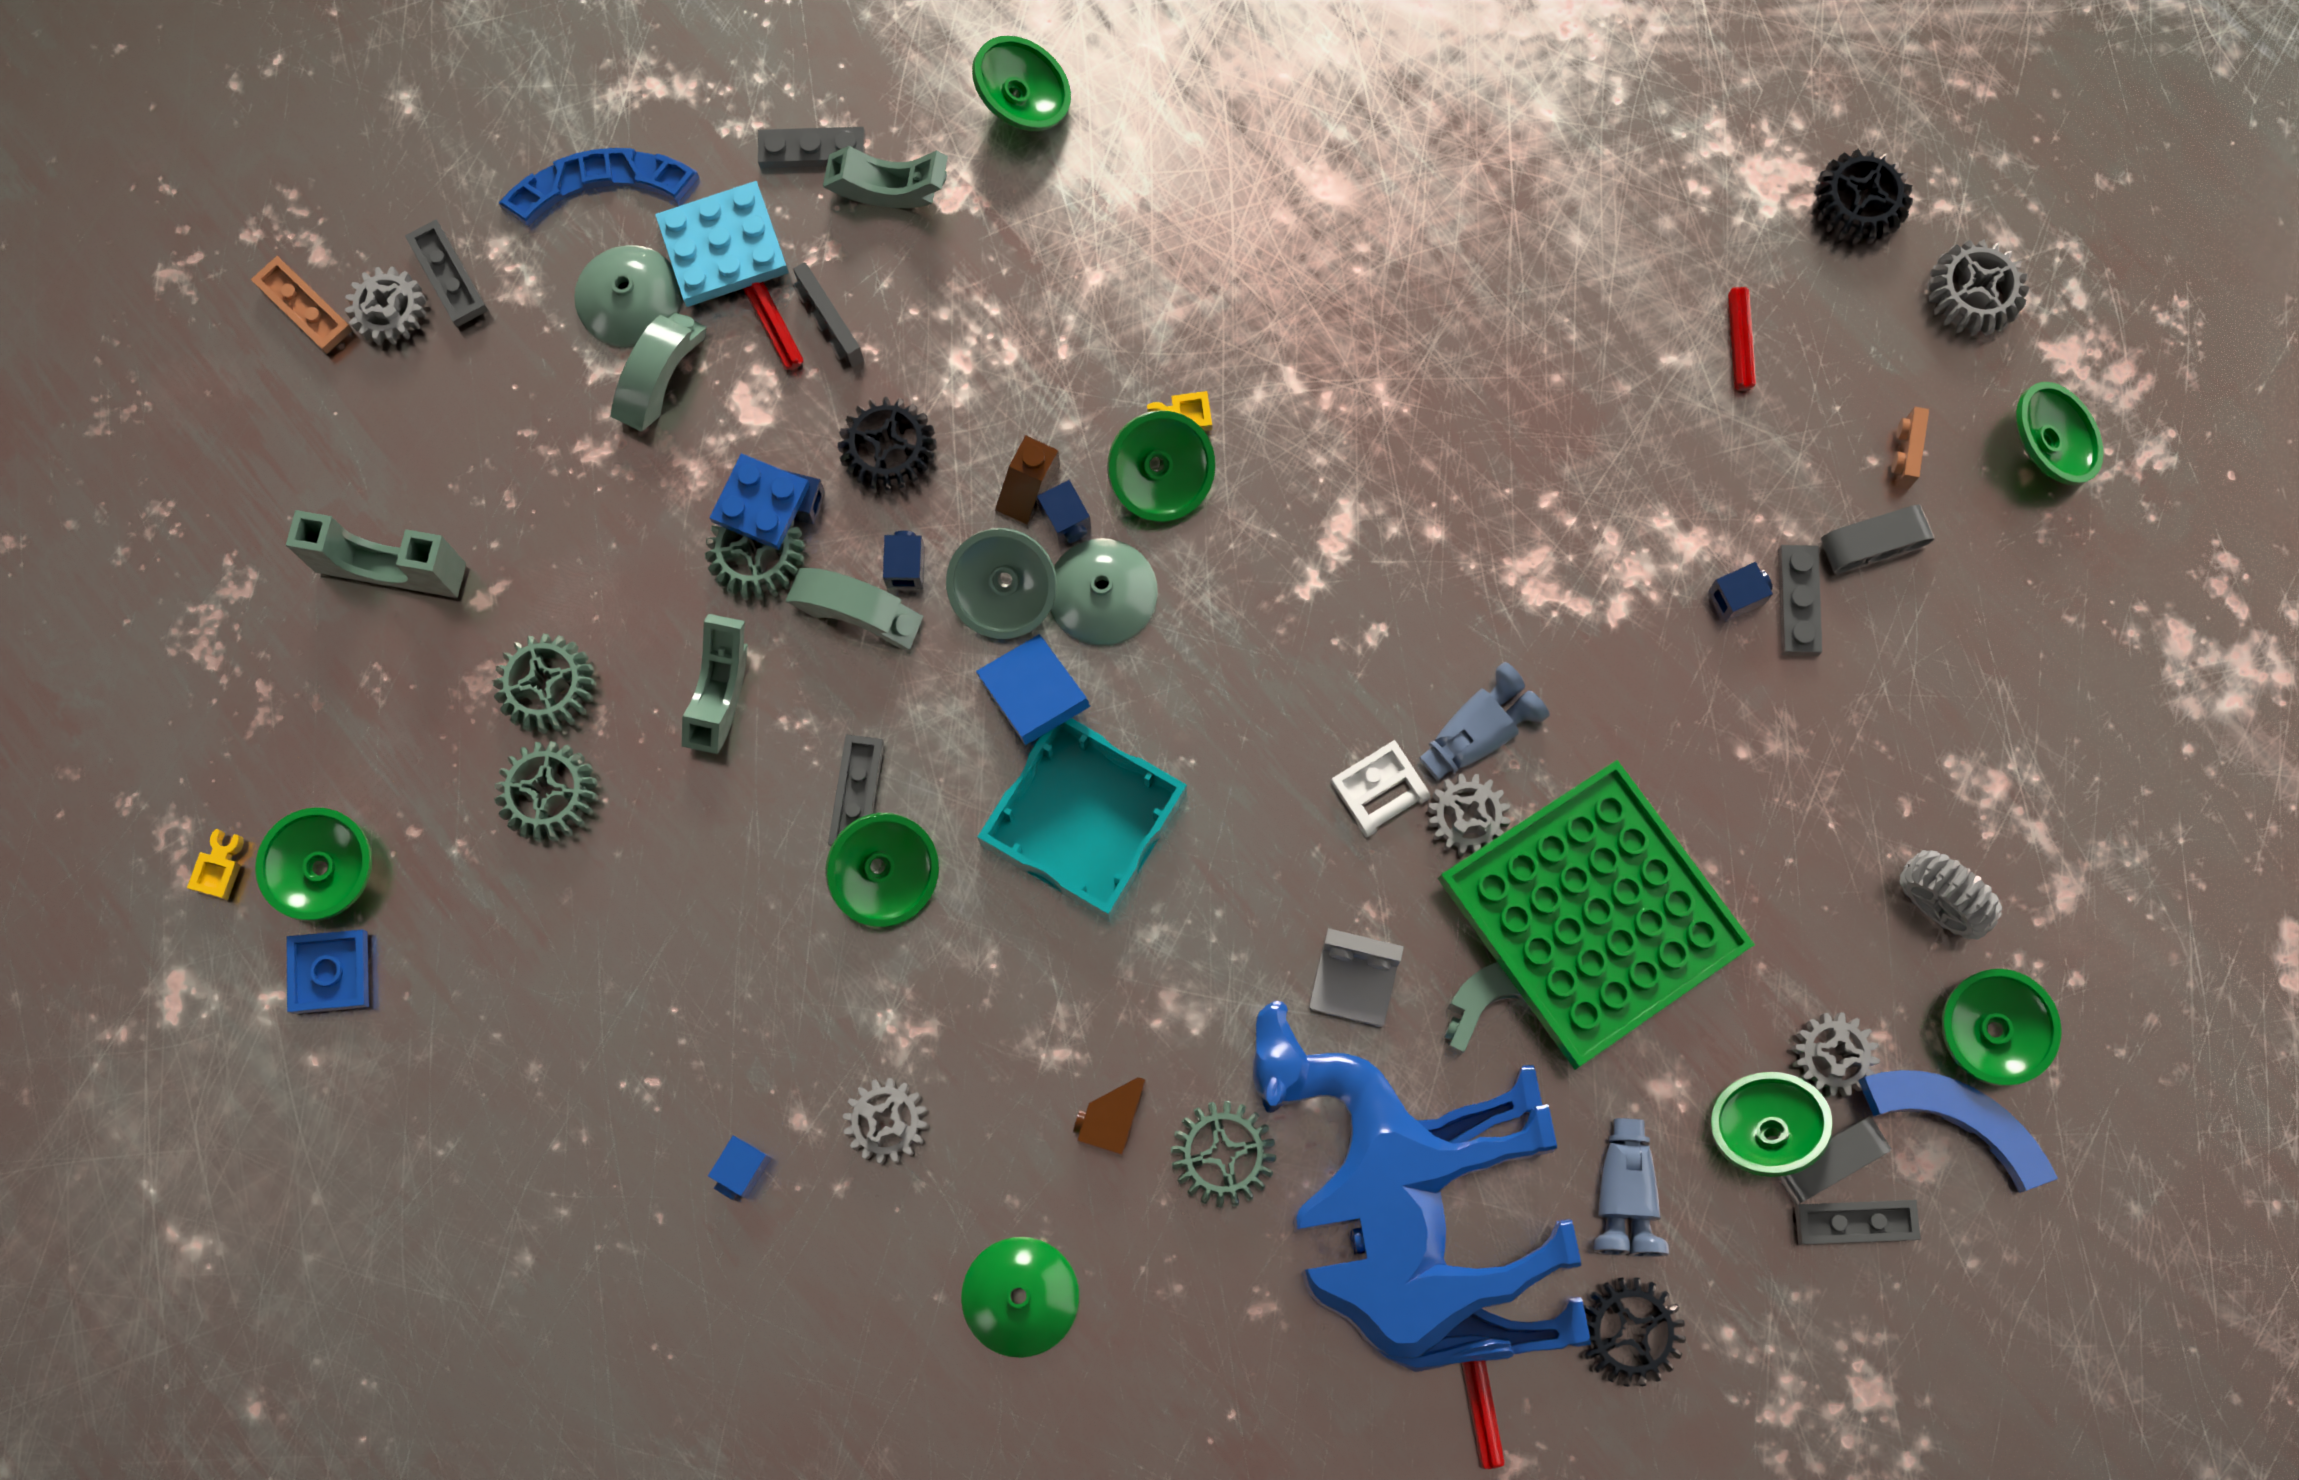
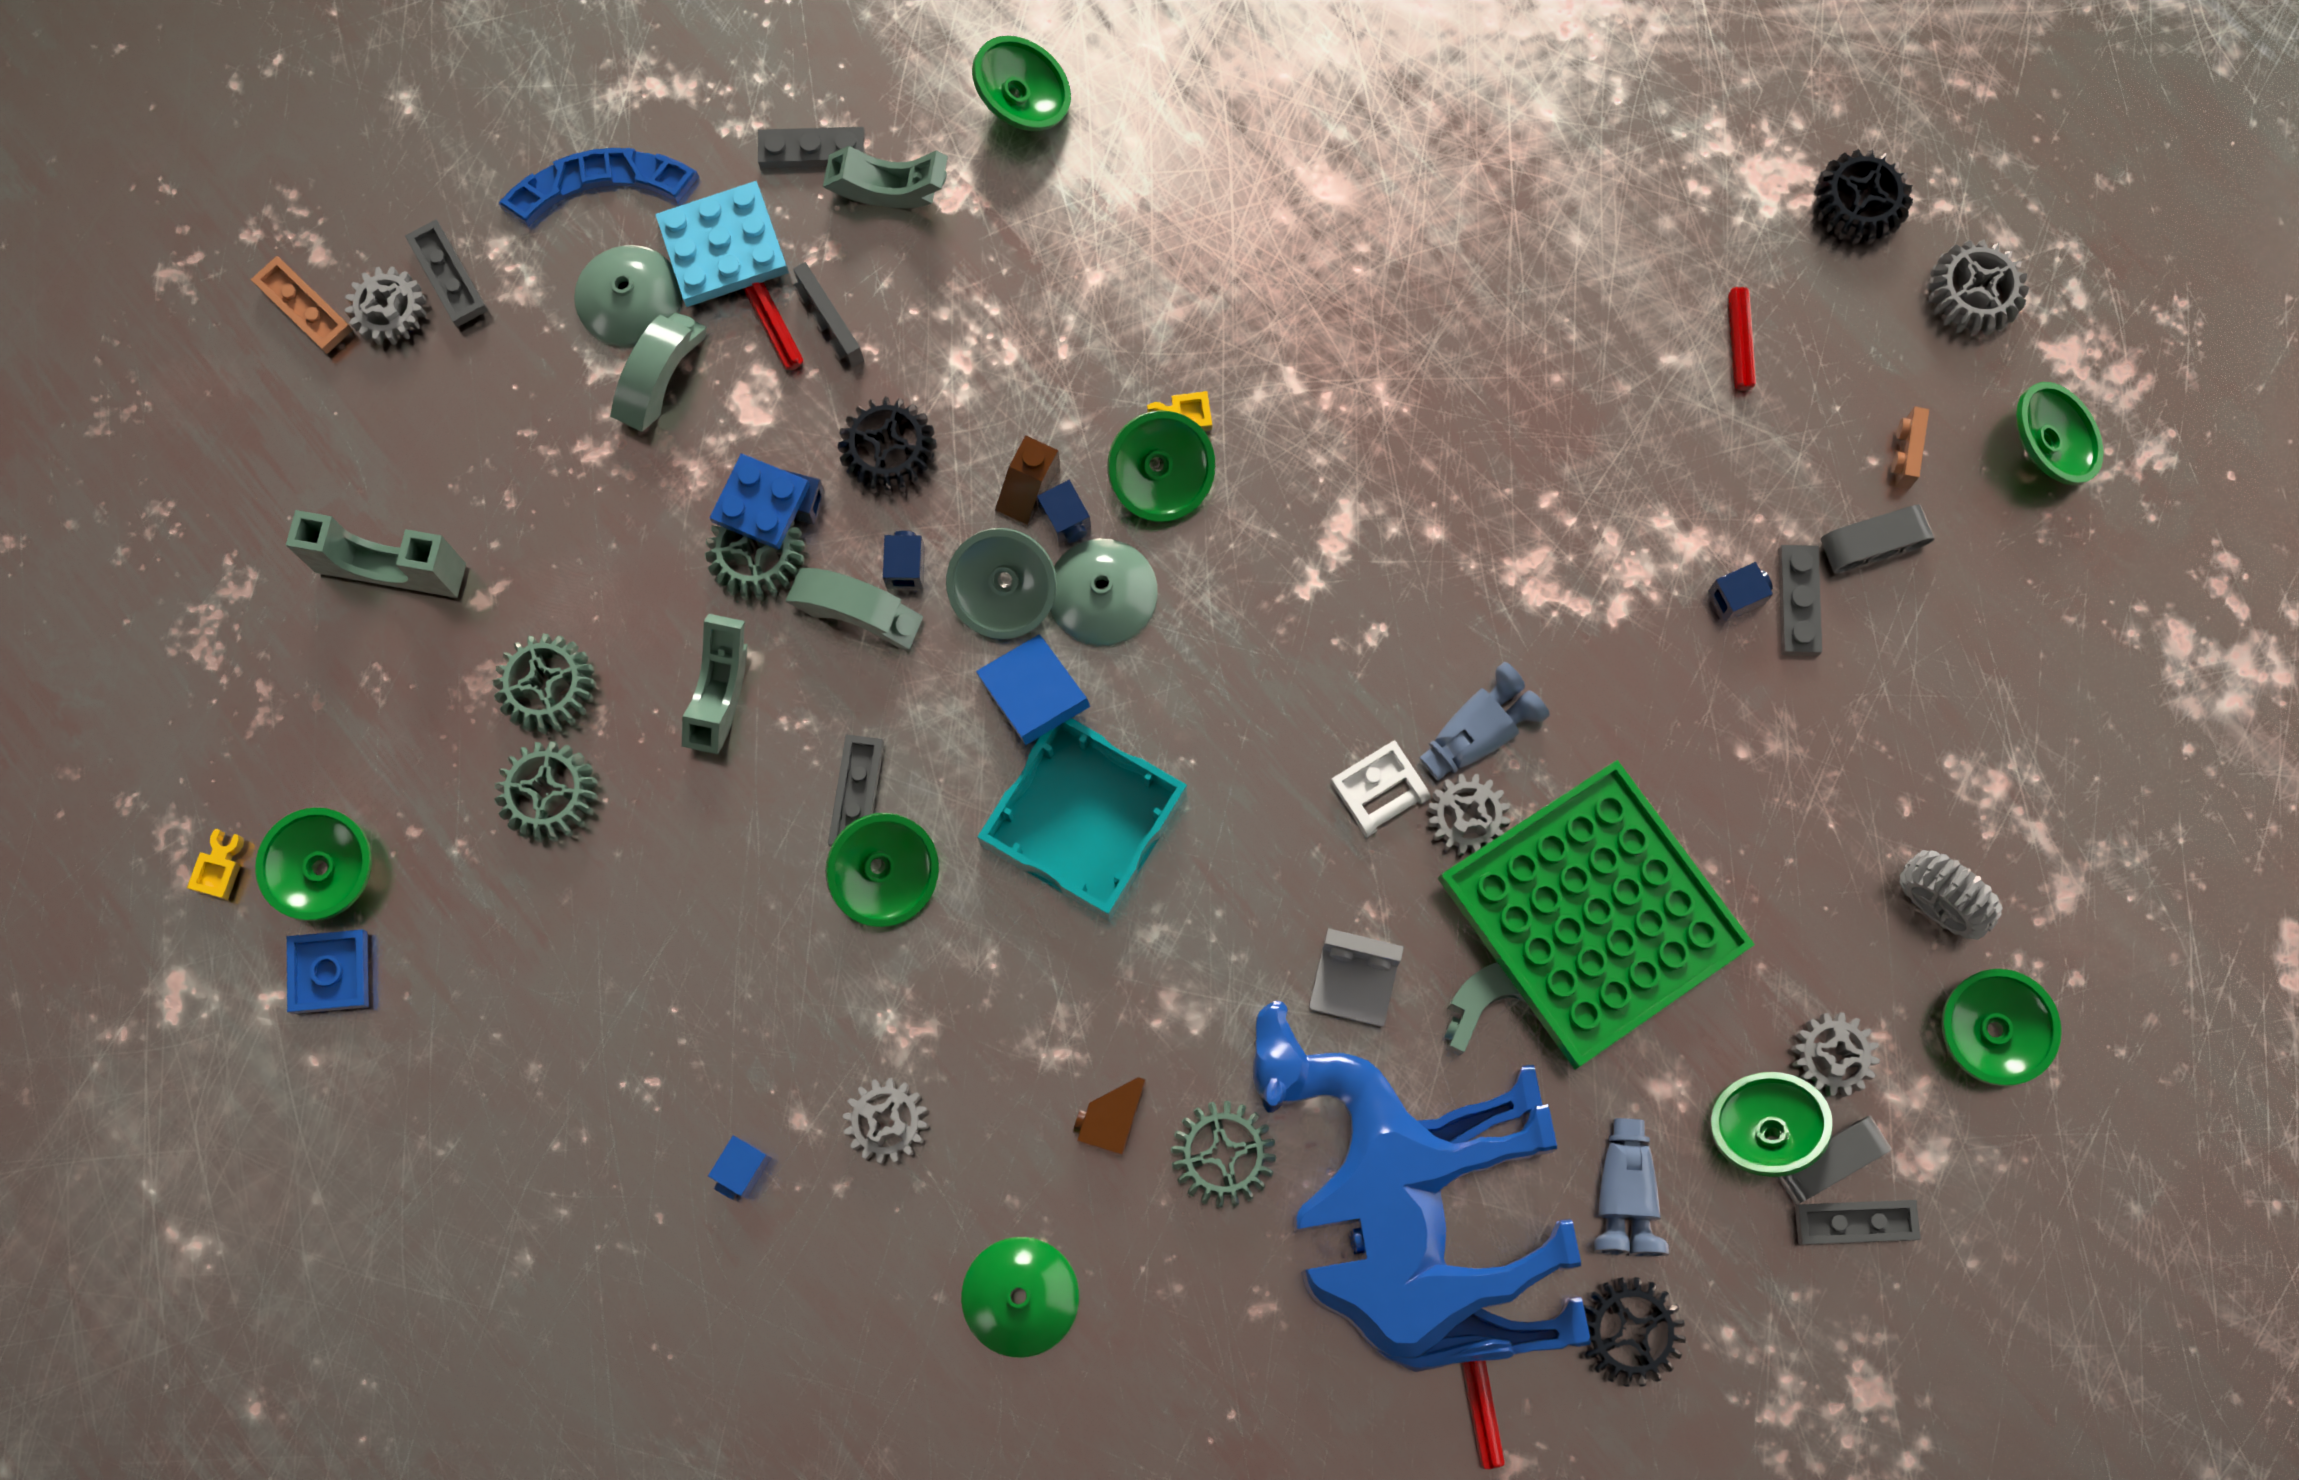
tile [1858,1070,2058,1193] -> none

